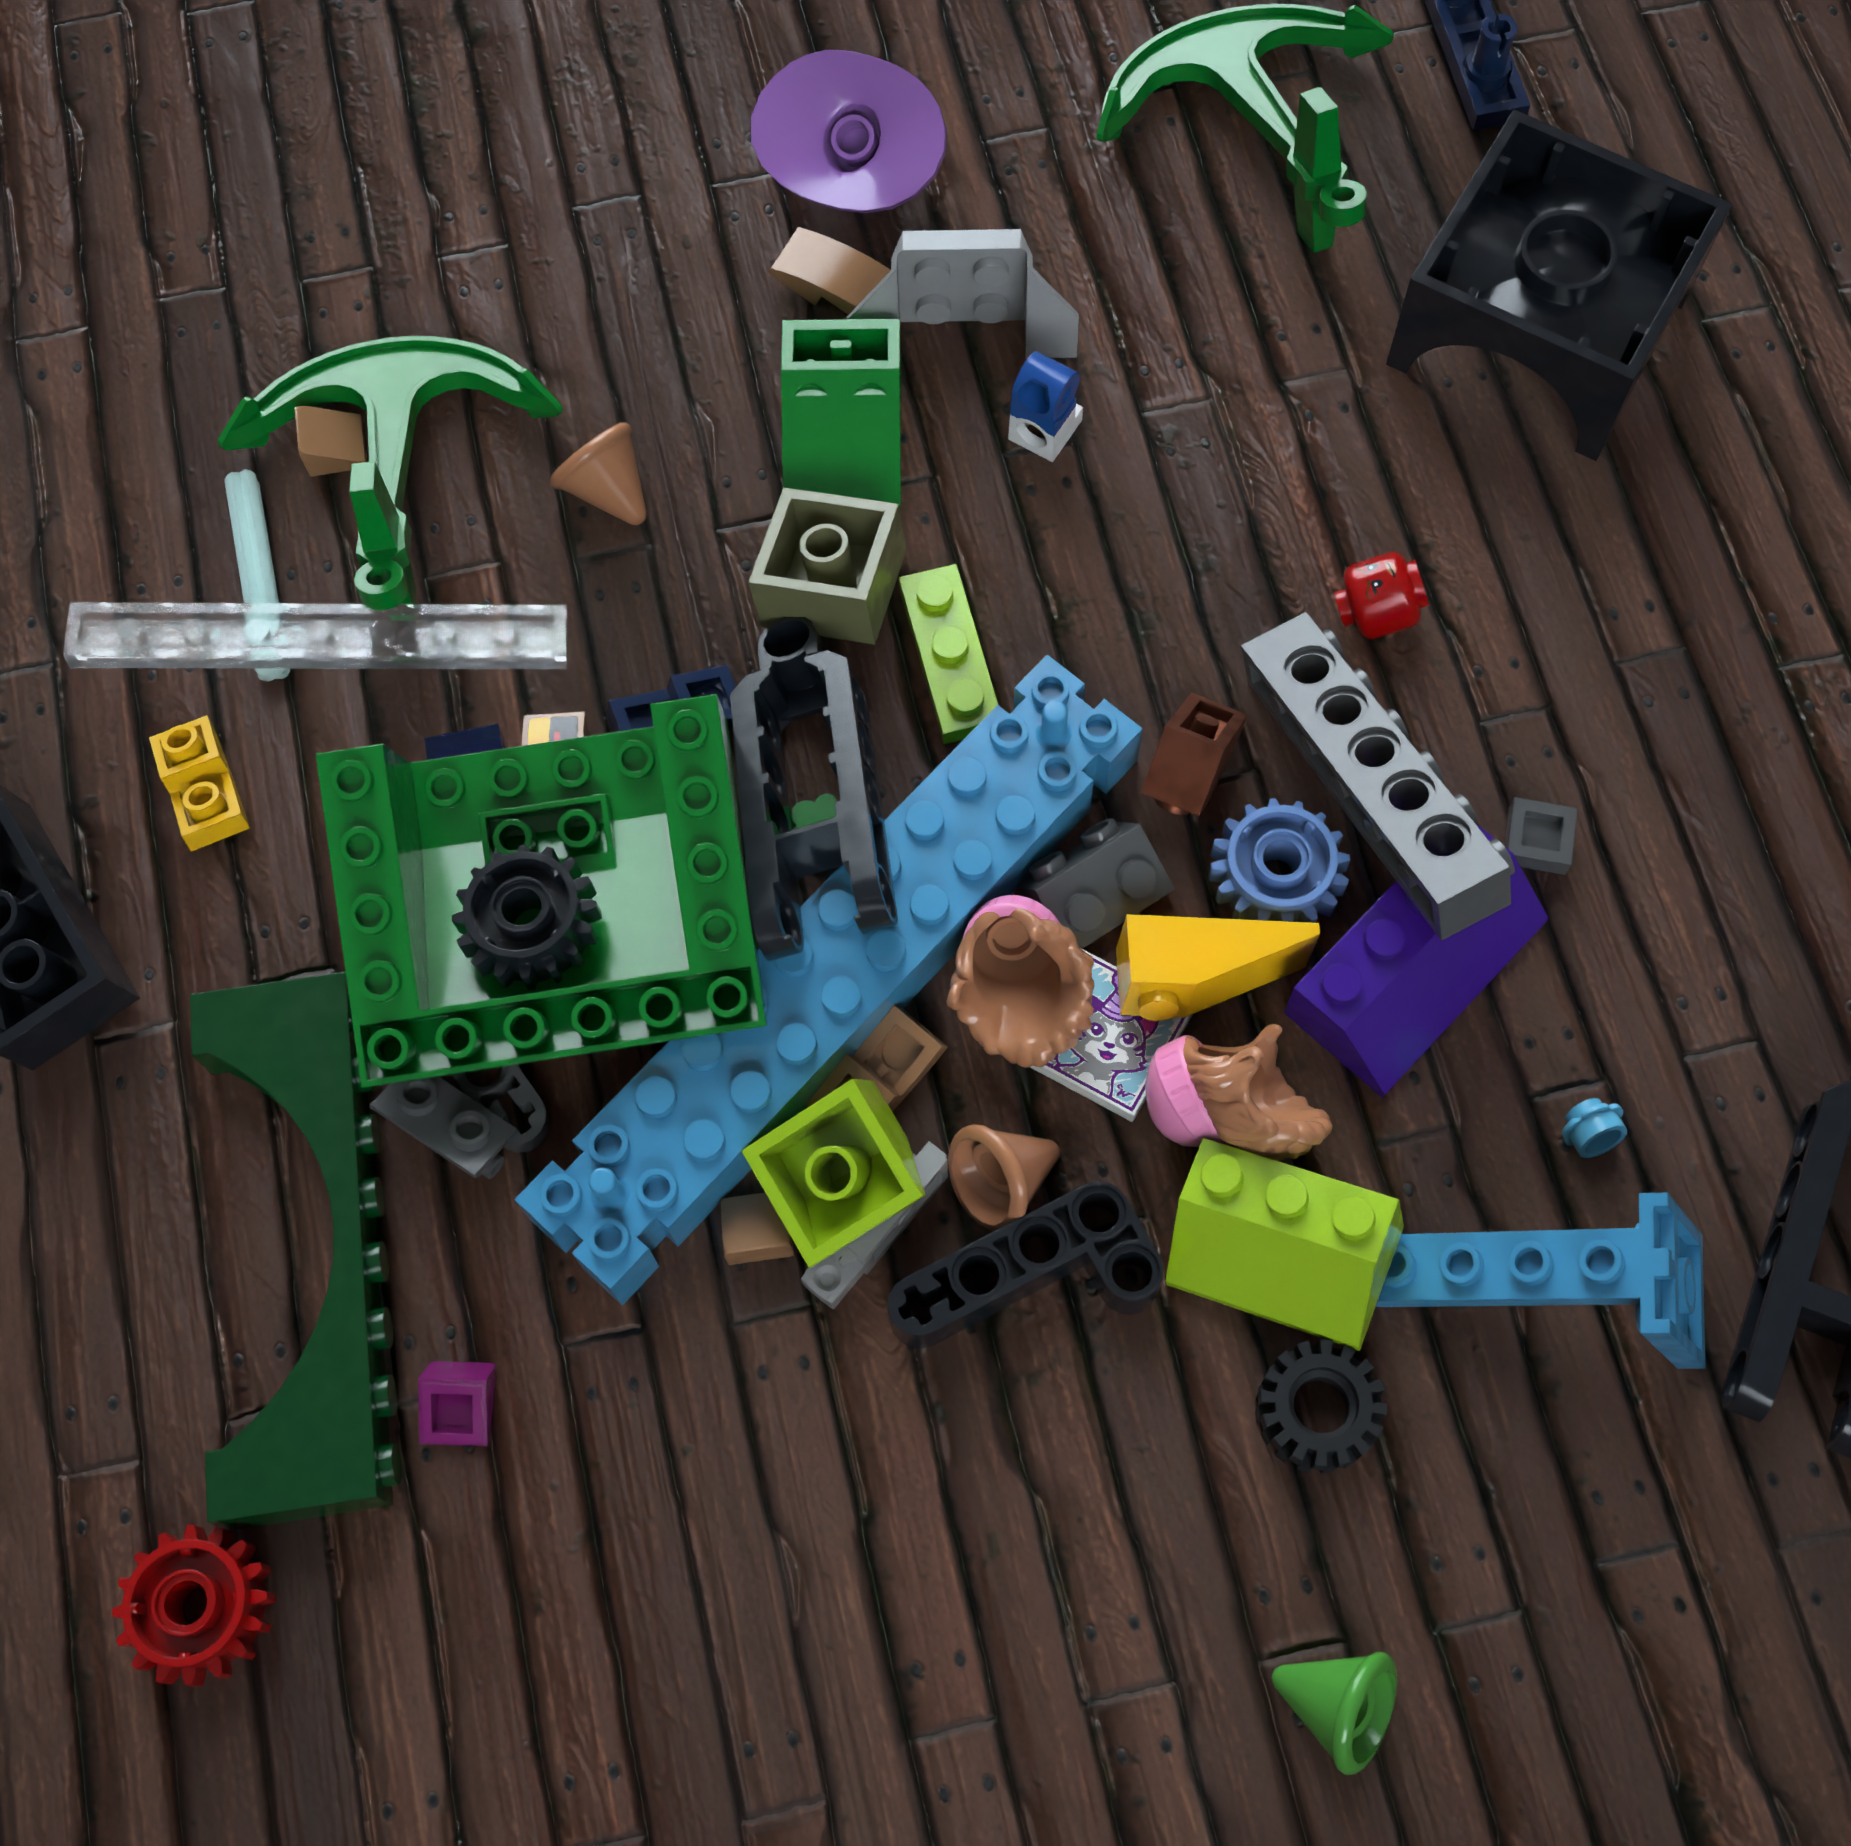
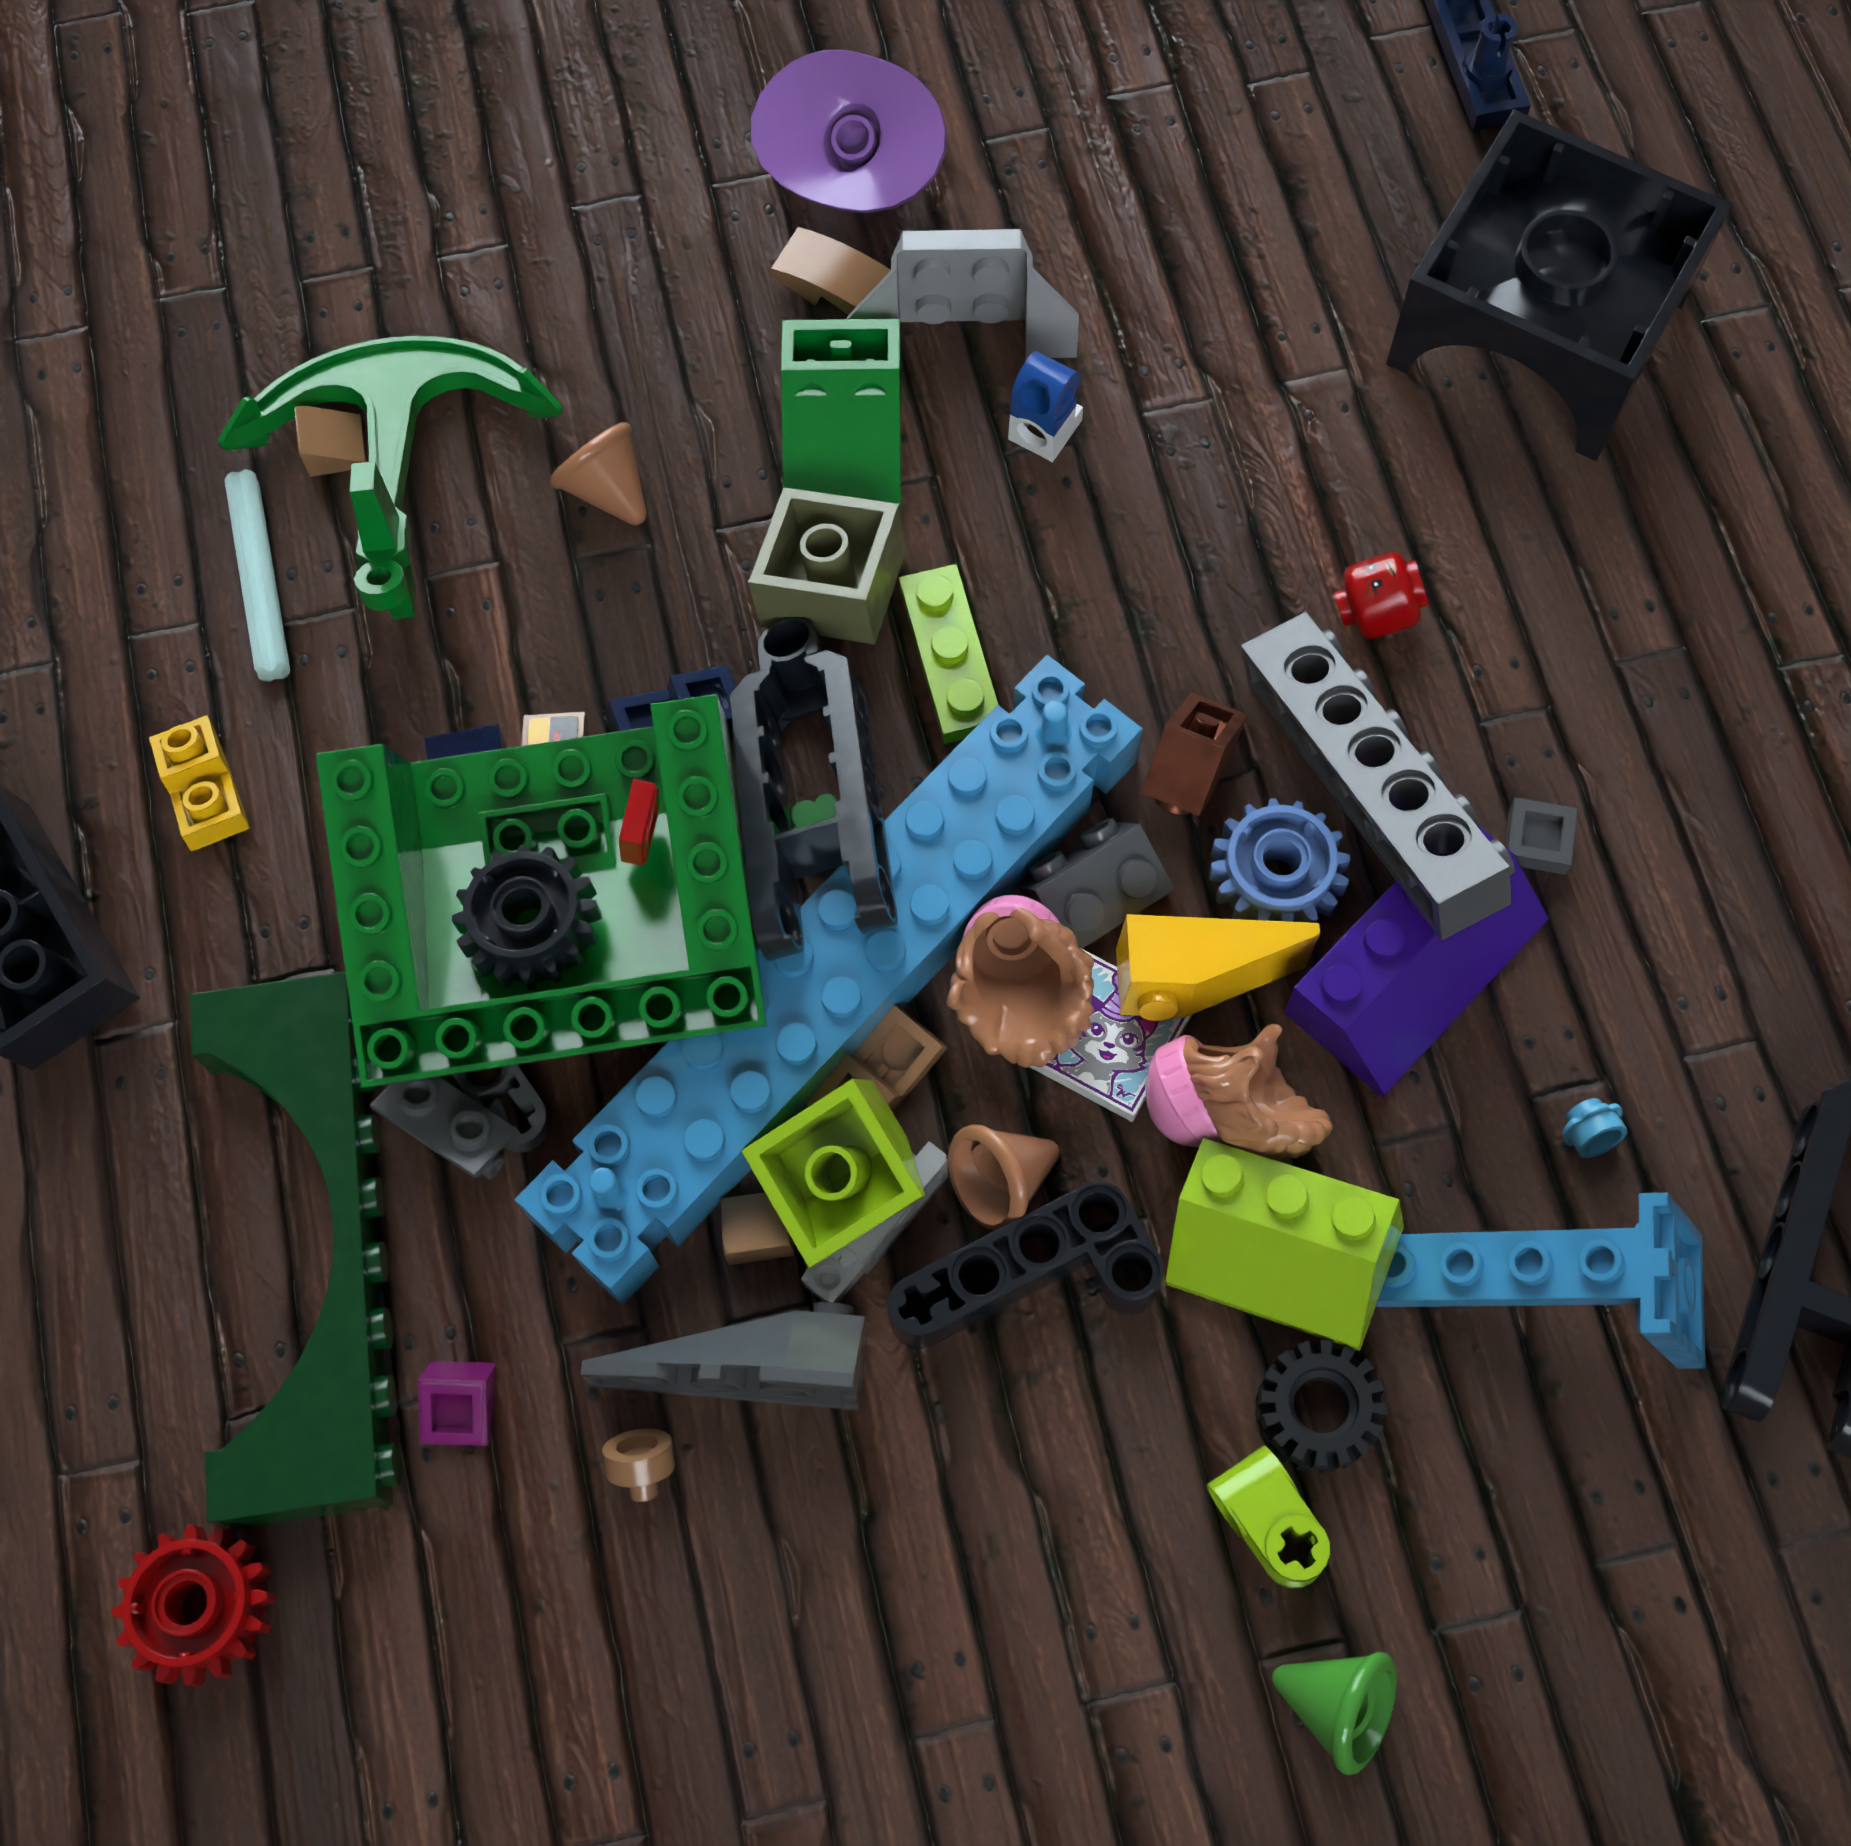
clear plate [63,602,568,669] -> none
green piece [1096,4,1394,253] -> none
none -> dark grey wedge [580,1302,868,1411]
none -> medium nougat tile [602,1428,675,1502]
none -> red tile [619,779,660,866]
none -> lime piece [1206,1446,1330,1588]

